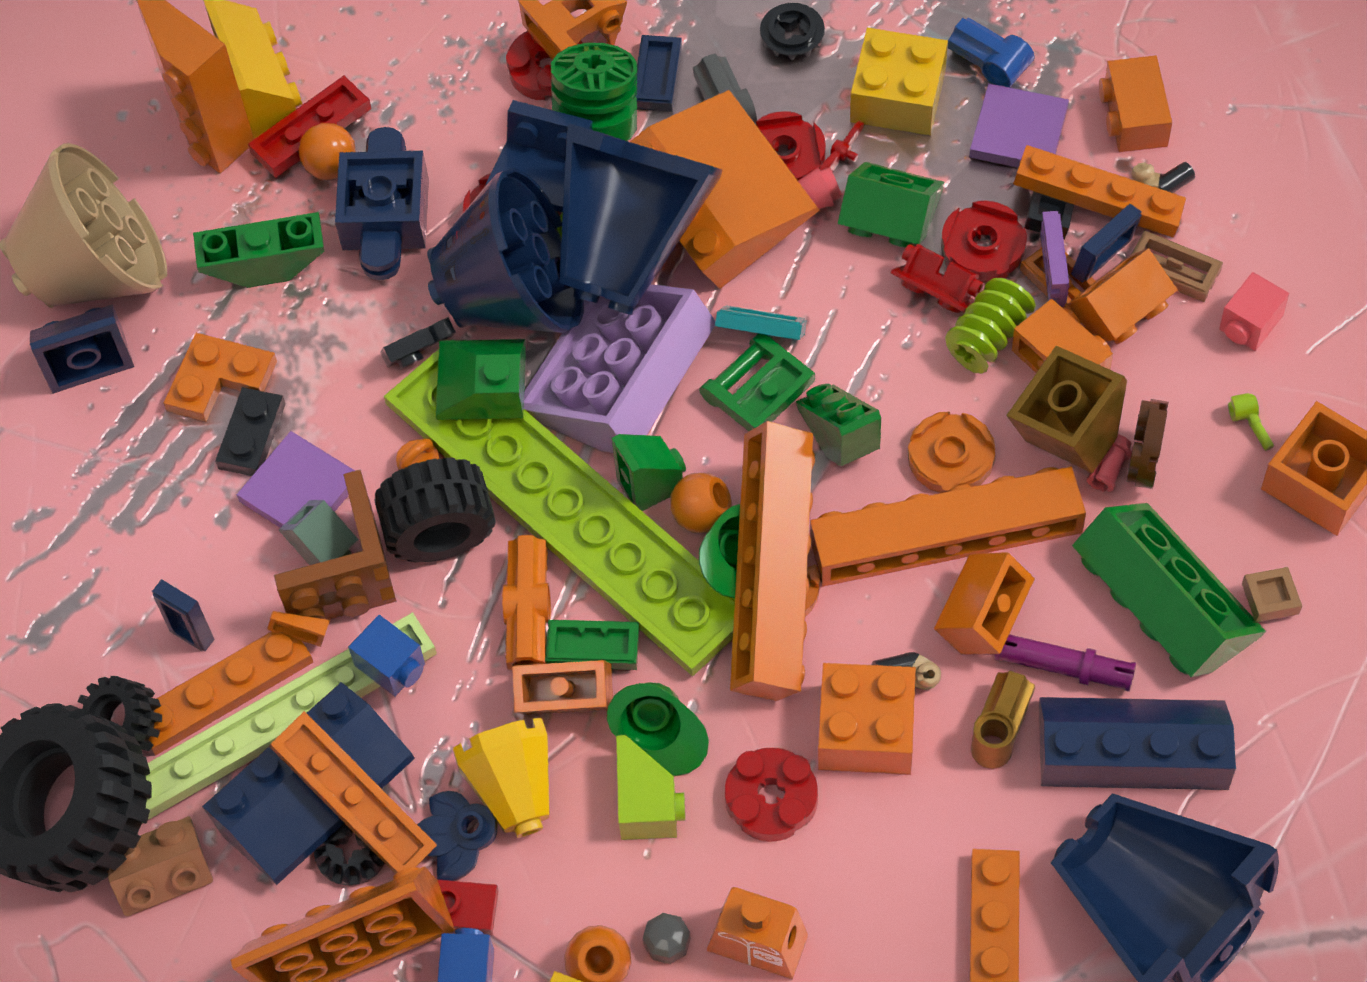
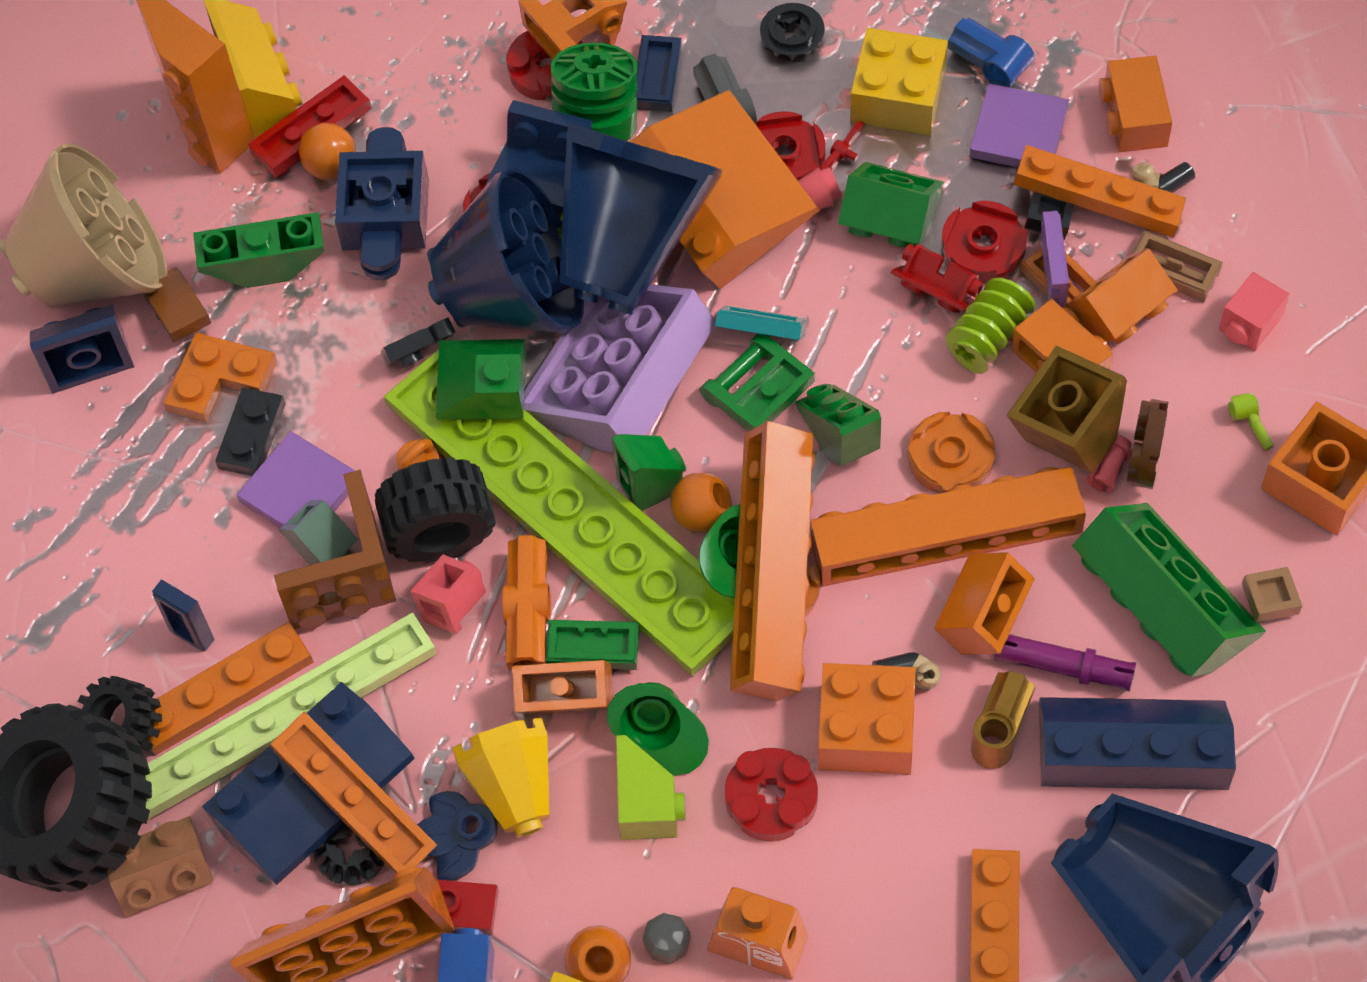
orange piece [267,611,330,647] -> none
blue brick [348,615,425,697] -> none
dark blue tile [1071,204,1142,283] -> none
none -> dark orange slope [143,267,211,343]
none -> coral brick [410,555,486,634]

